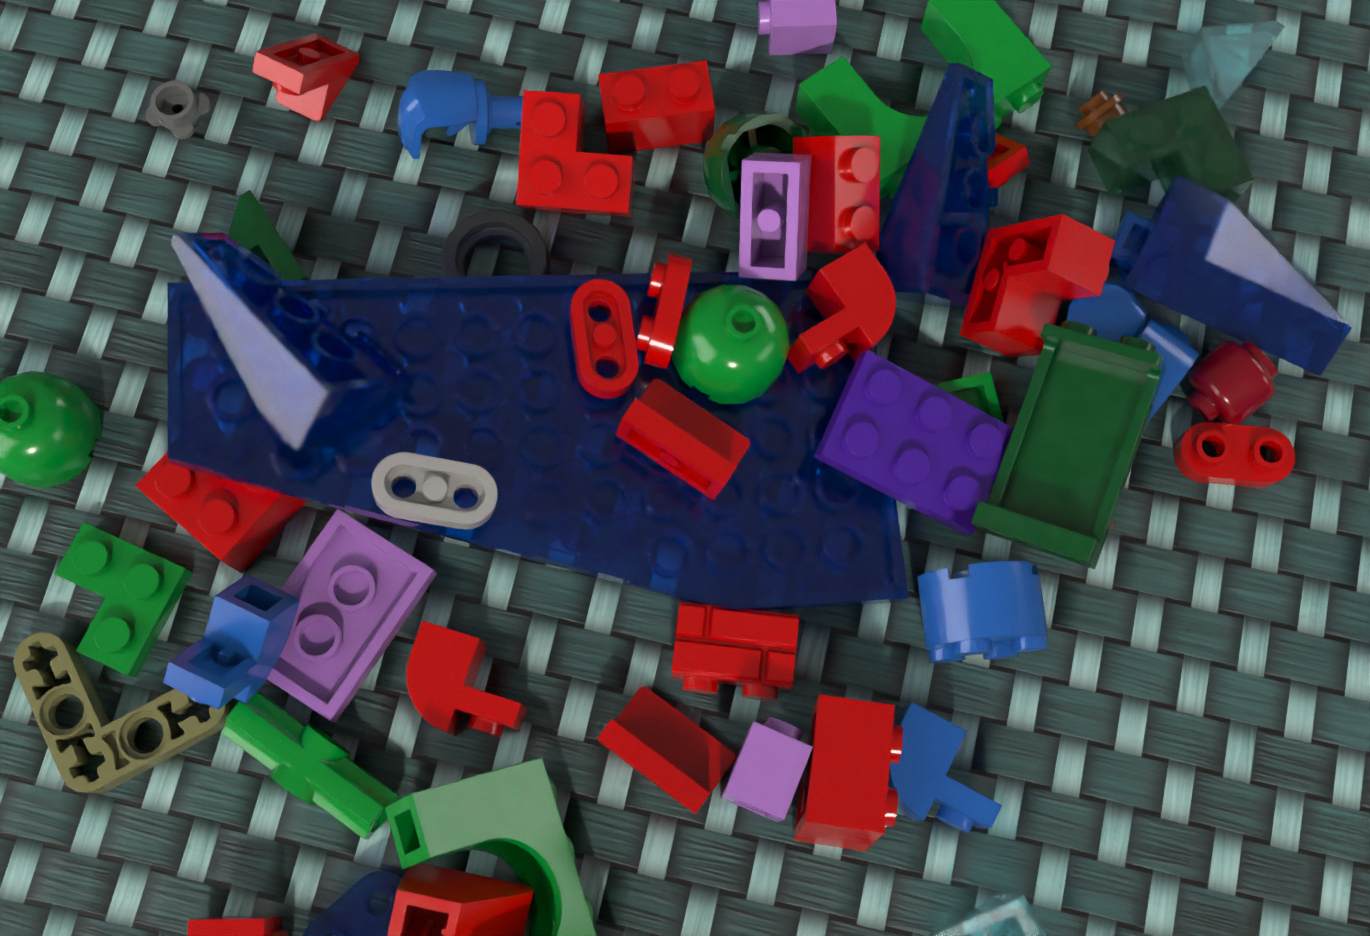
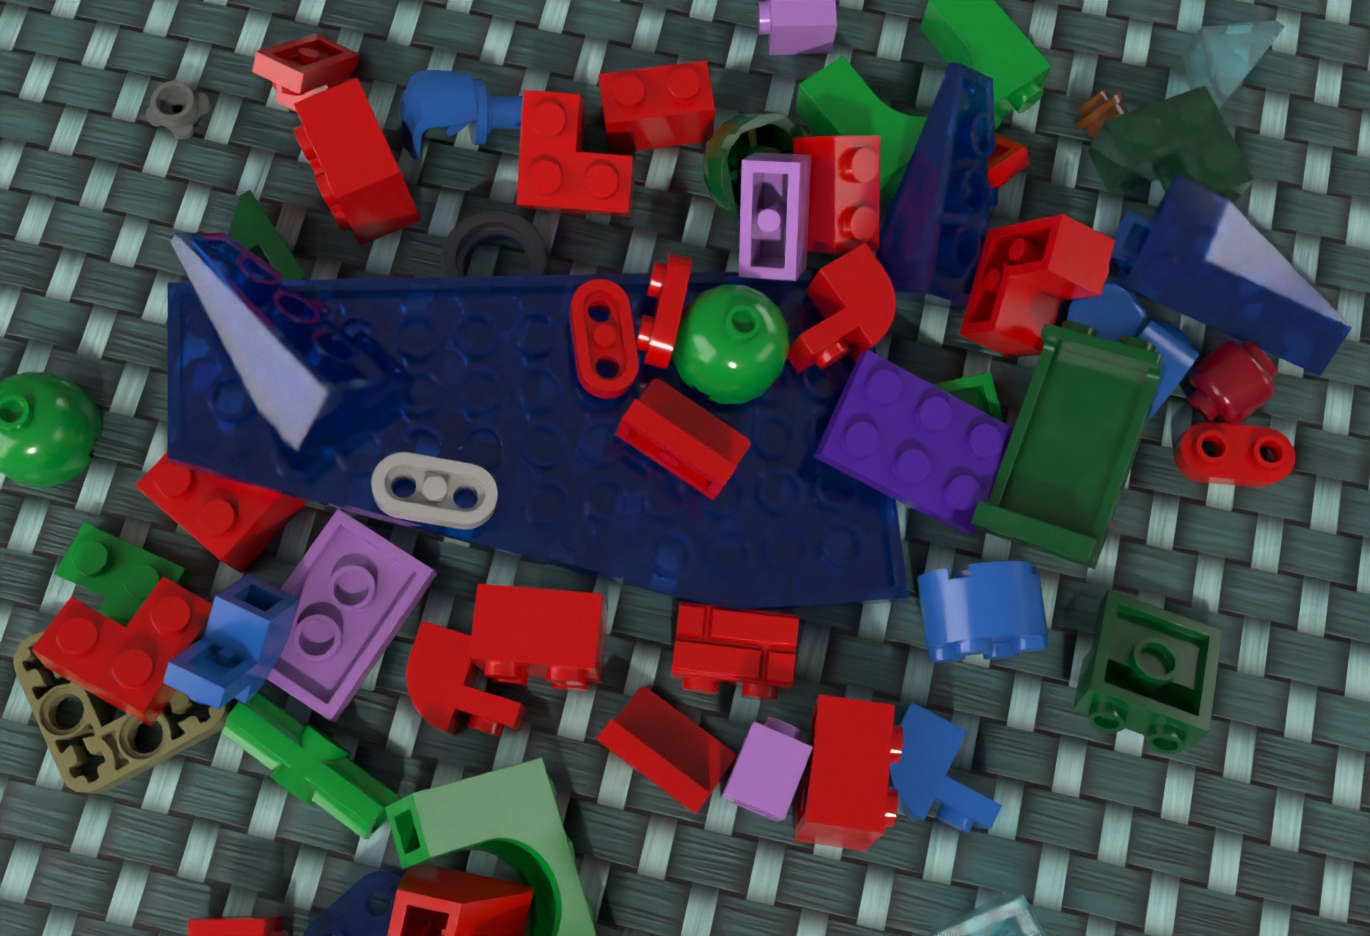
none -> red brick [31,576,213,727]
none -> red brick [293,77,421,246]
none -> red brick [469,583,608,691]
none -> dark green plate [1073,590,1222,754]

